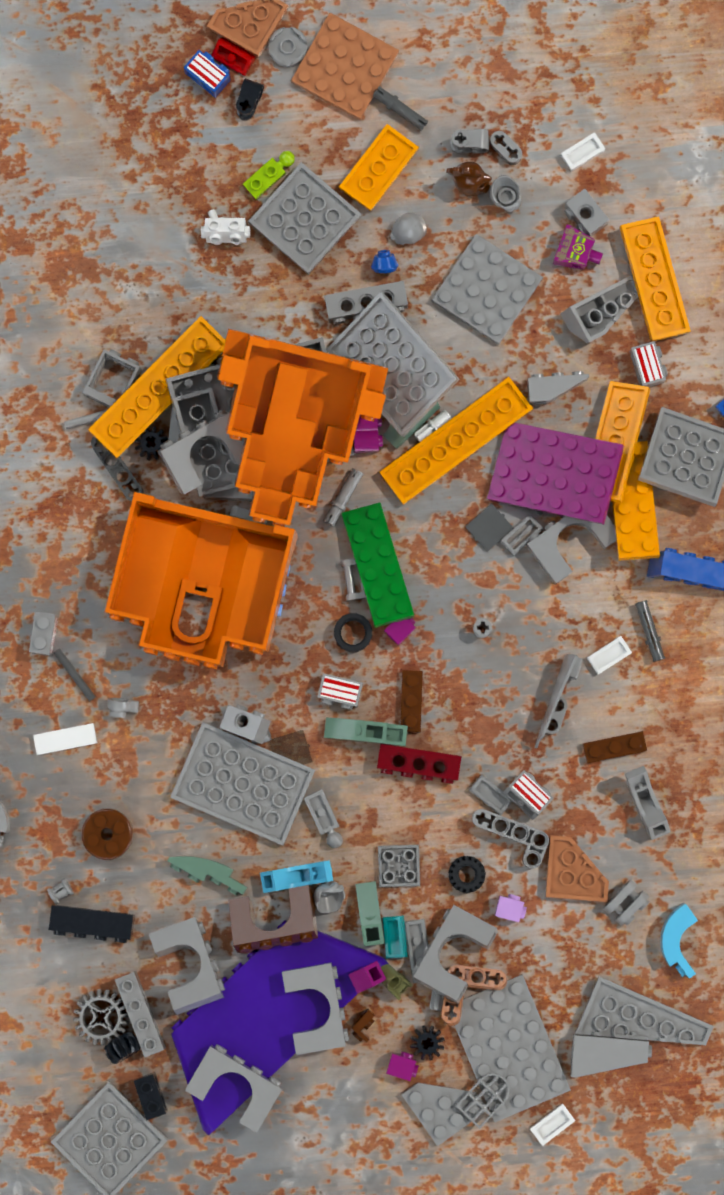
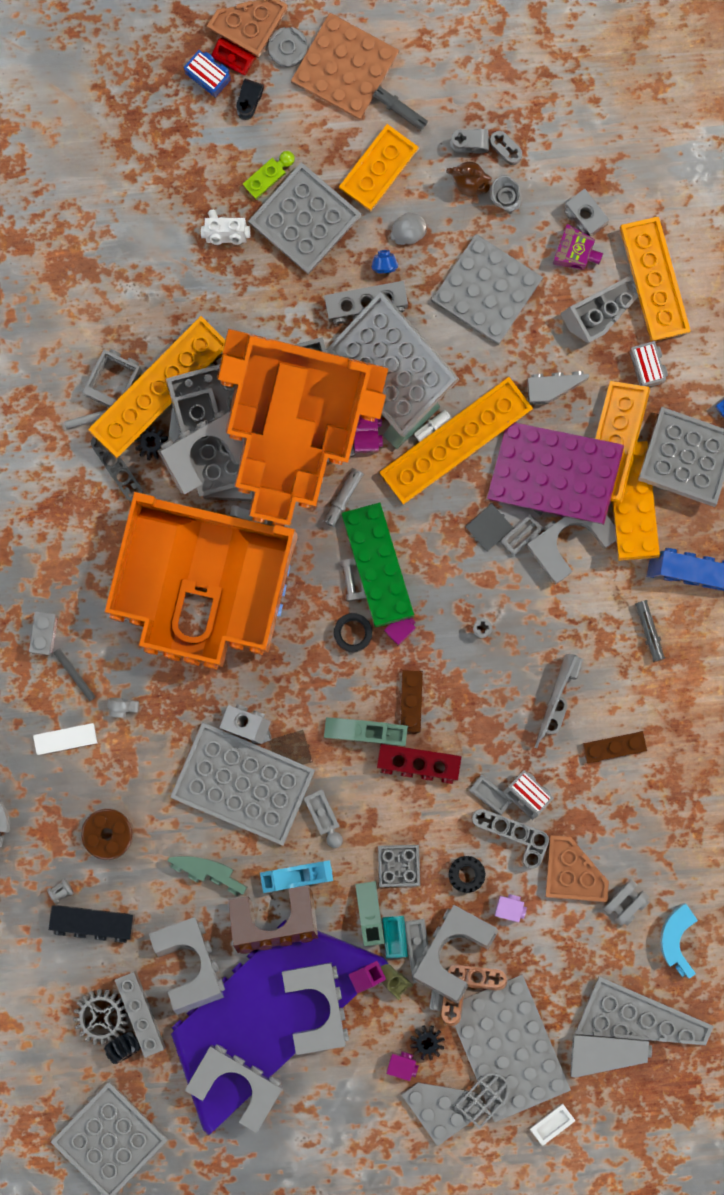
black brick [134,1072,168,1121] -> none
light grey hair [313,881,345,913] -> none
brick [318,673,363,710] -> none
reddish brown bracket [352,1009,375,1043] -> none
white tile [560,132,605,172] -> none
white tile [587,636,632,675] -> none
light grey arch [625,766,671,840] -> none

